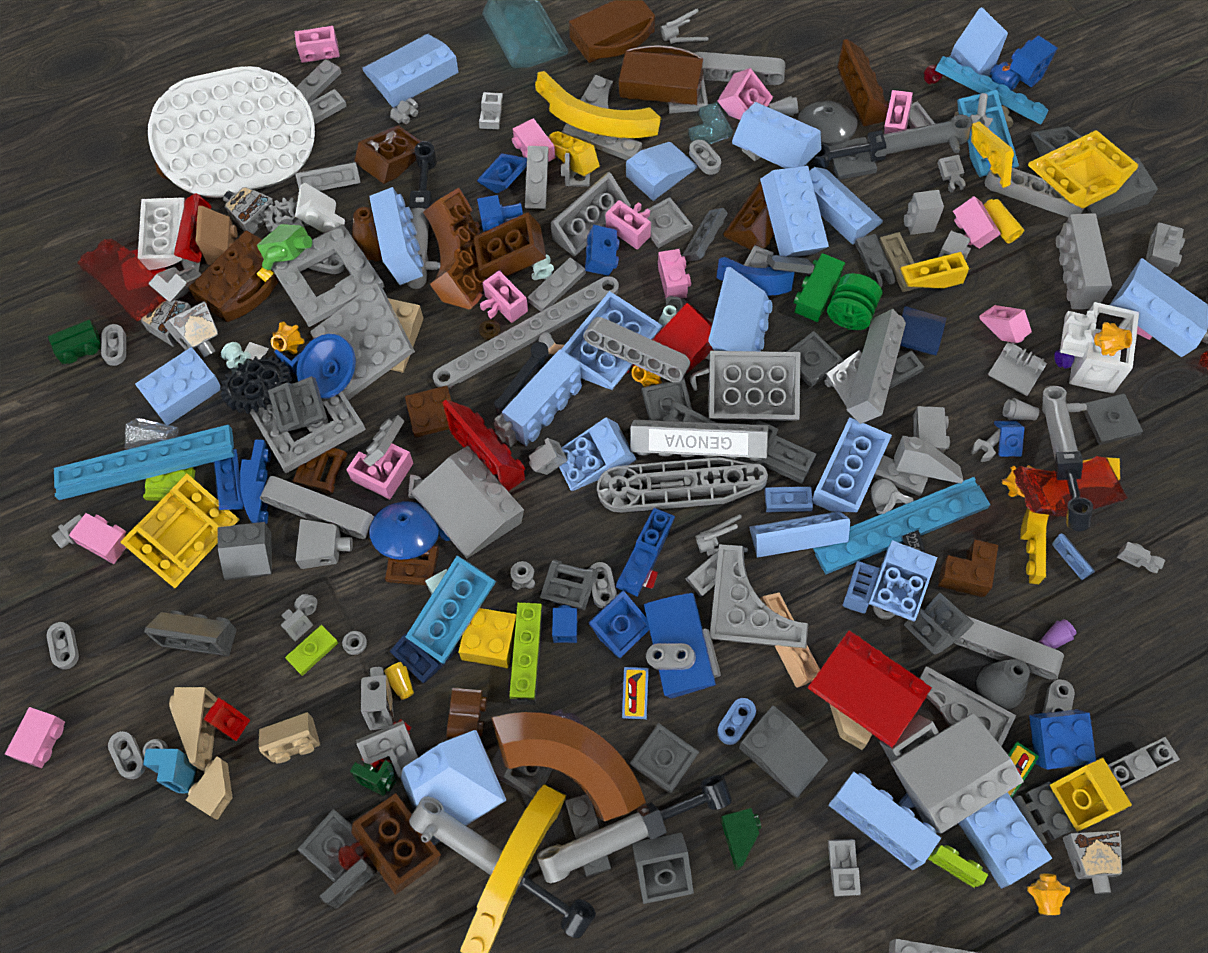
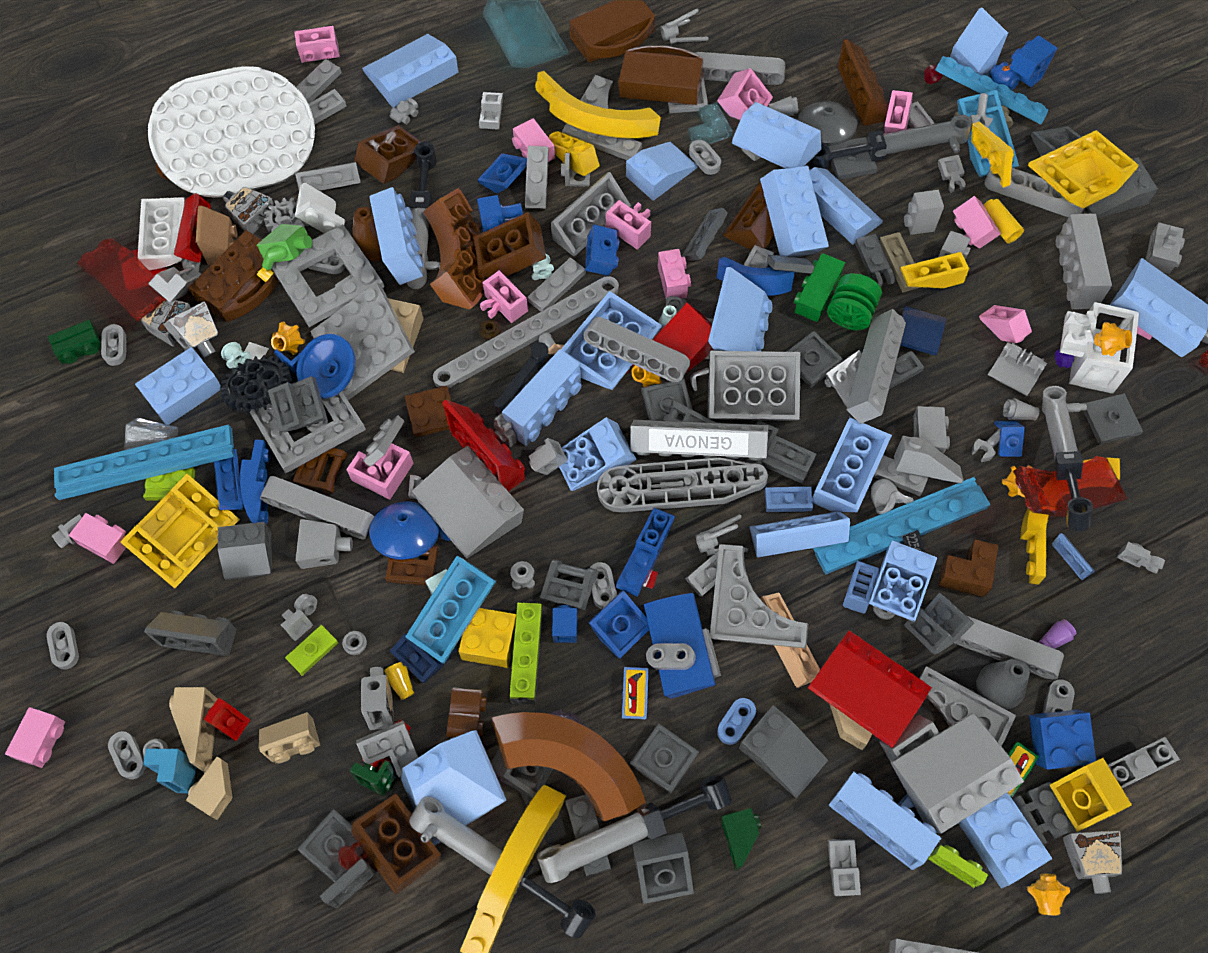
light grey tile [641,197,693,248] -> none

